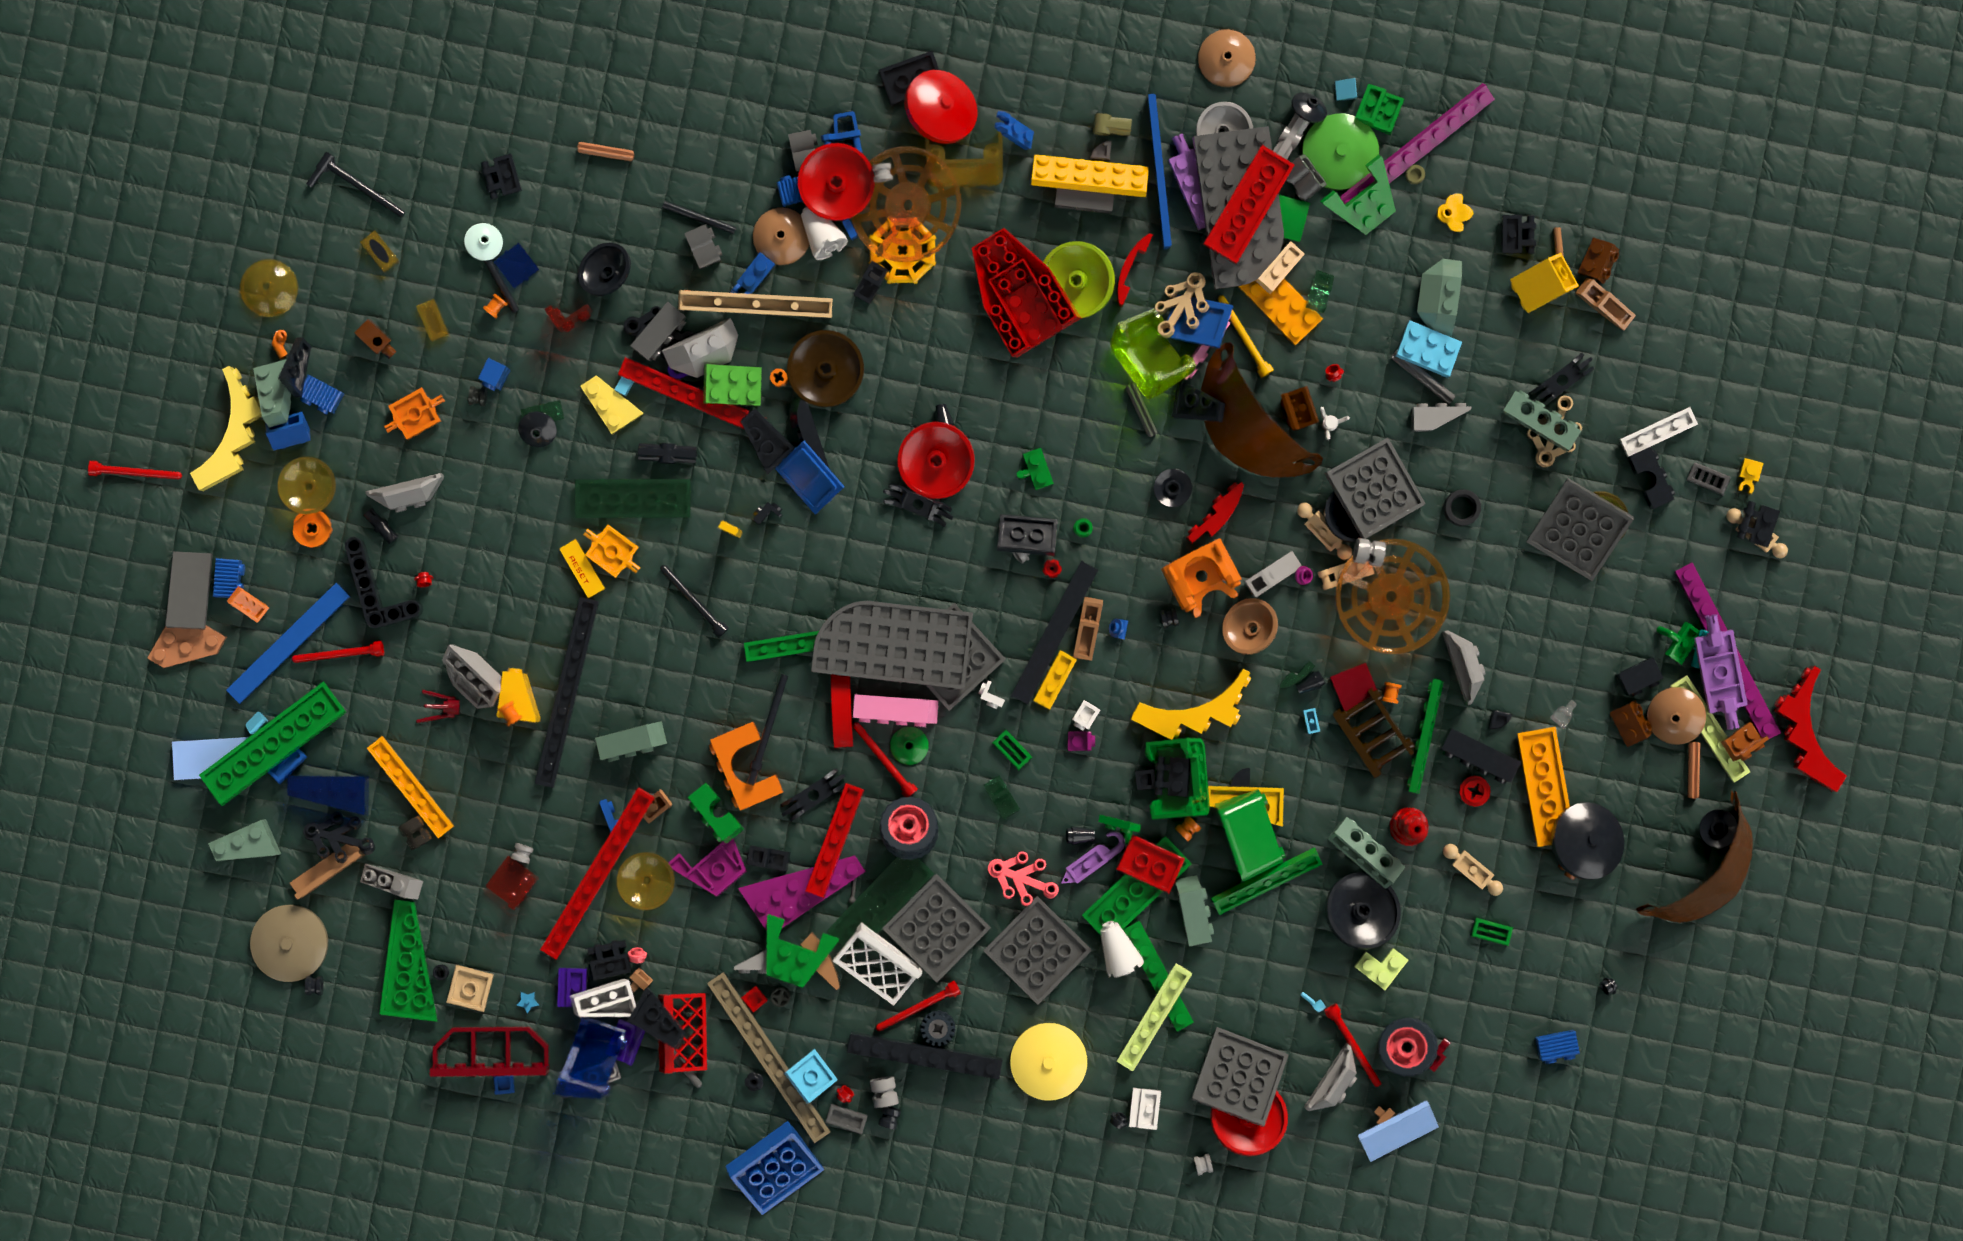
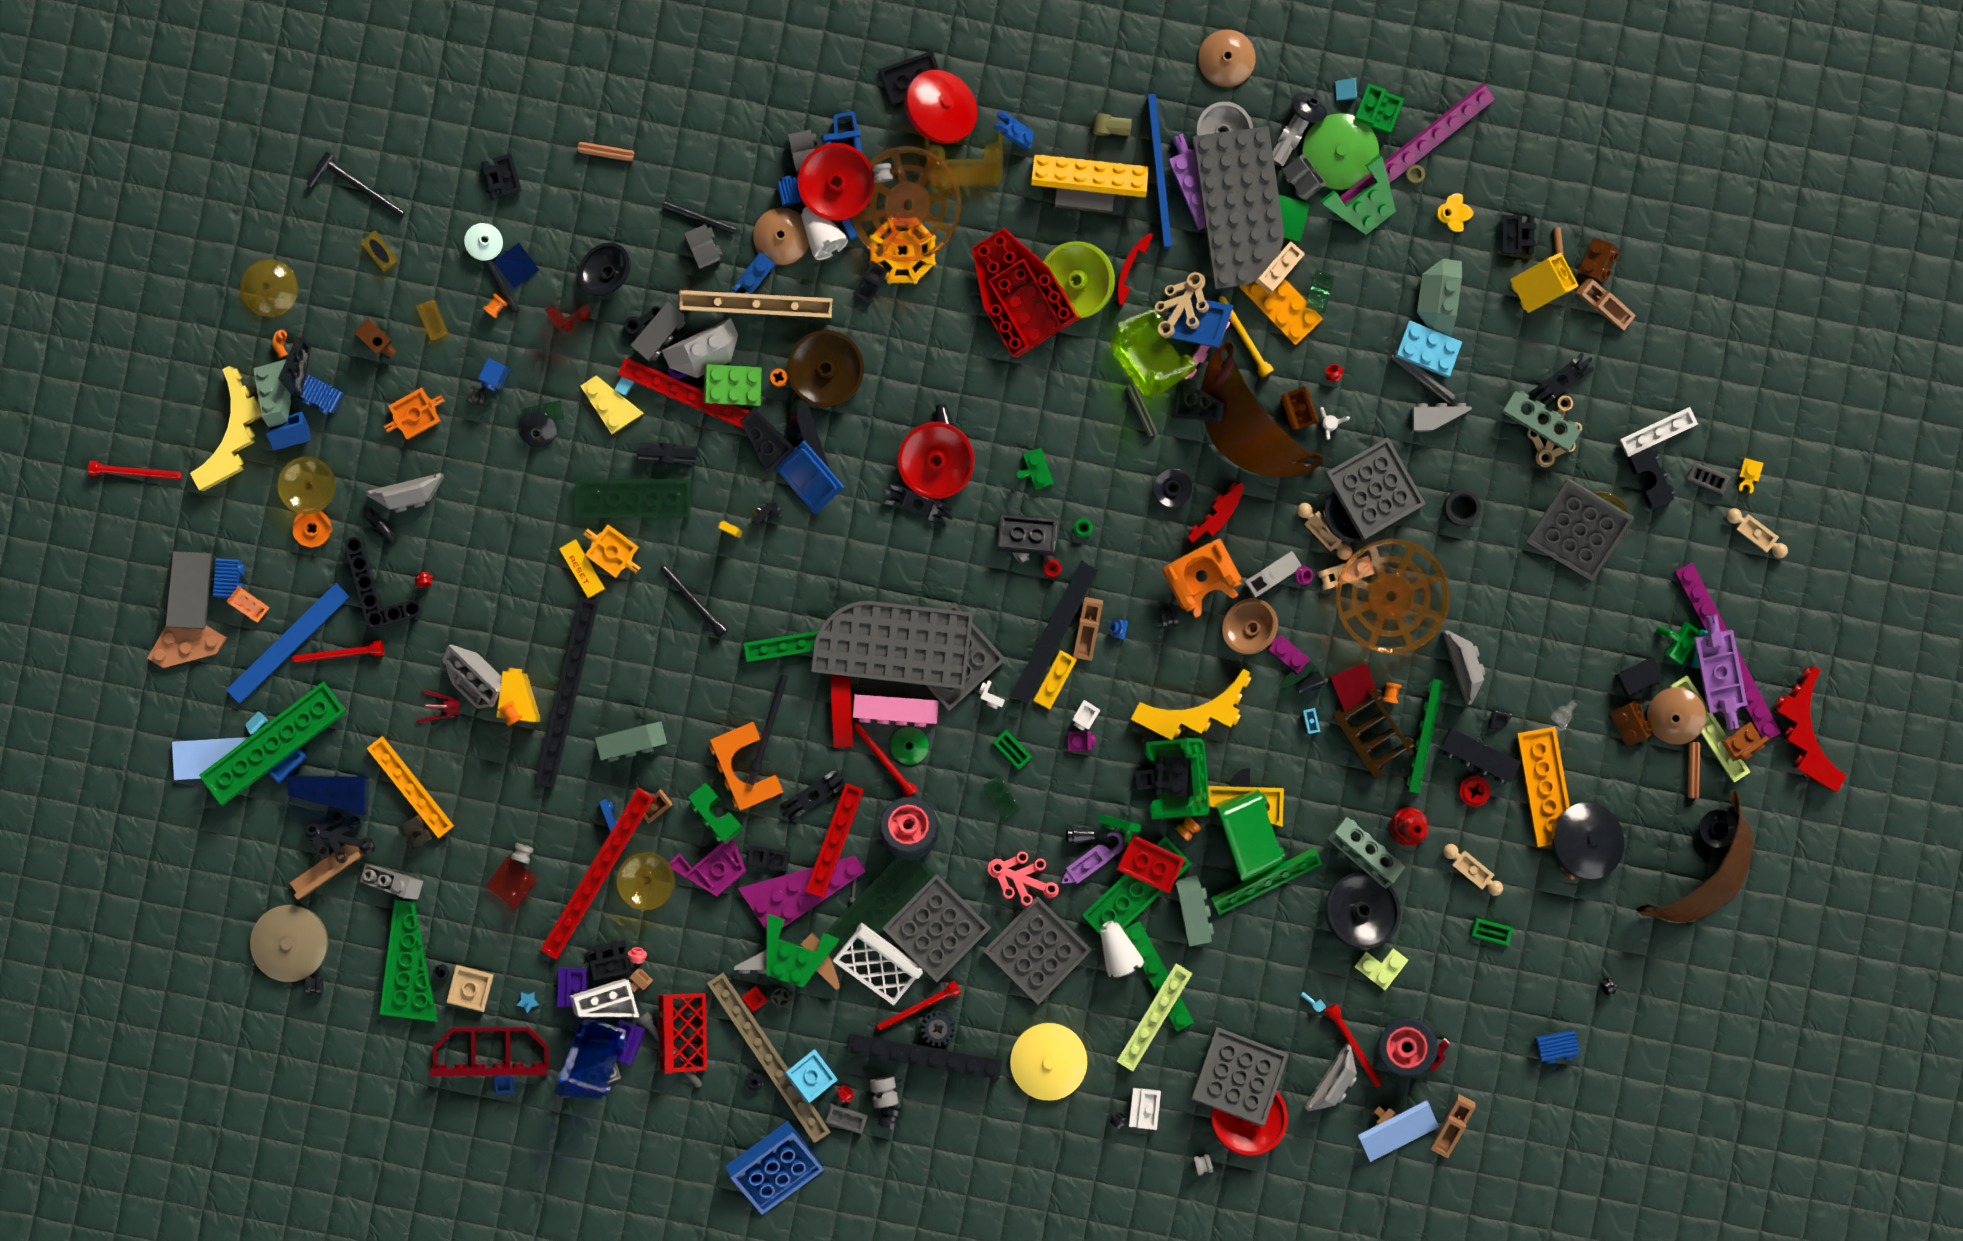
sand green wedge [208,819,281,861] -> none
black wing [628,987,686,1050] -> none
dark grey tile [1091,141,1111,161] -> none
red plate [1203,145,1294,264] -> none
light grey wheel [1353,538,1386,567] -> none
black plate [1737,501,1780,548] -> none
none -> magenta plate [1268,635,1310,674]
none -> medium nougat slope [1431,1094,1475,1158]

